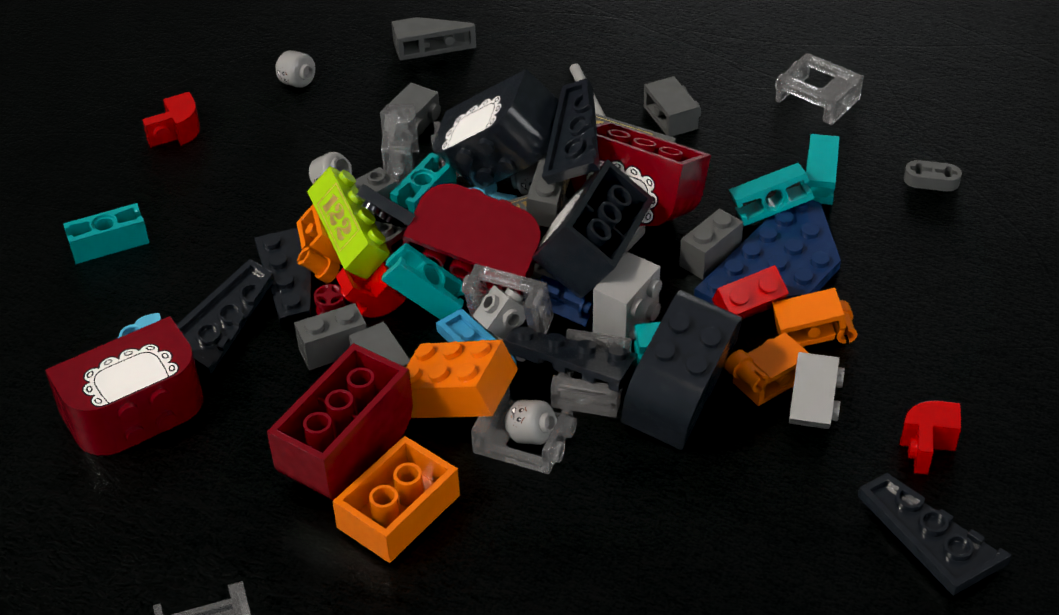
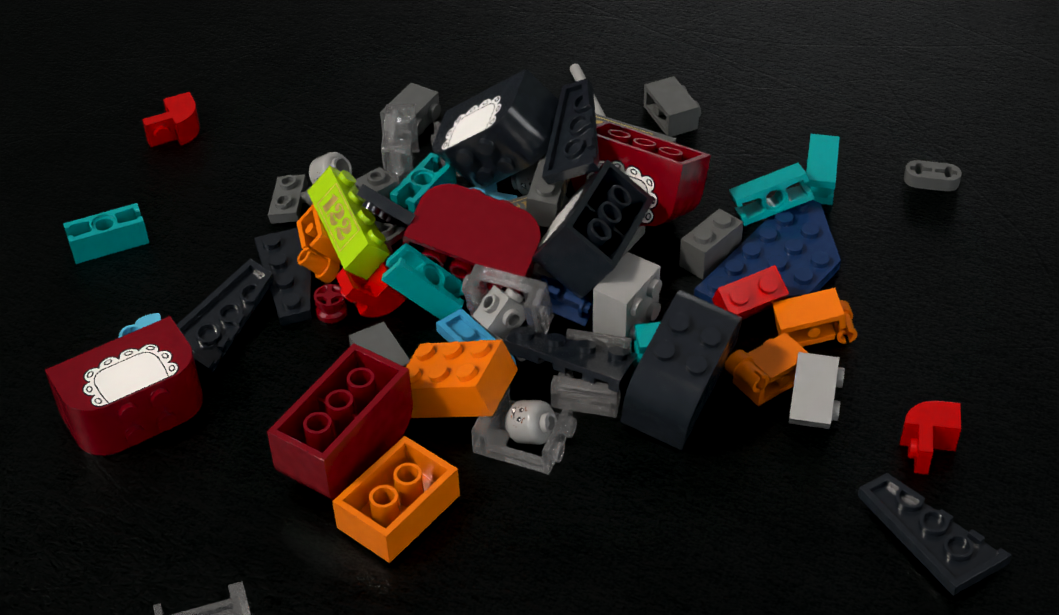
light grey head [275,50,315,88] -> none
dark grey brick [294,303,367,370] -> none
dark grey slope [392,17,476,61] -> none
clear window [775,53,864,125] -> none
none -> dark grey plate [268,174,313,224]

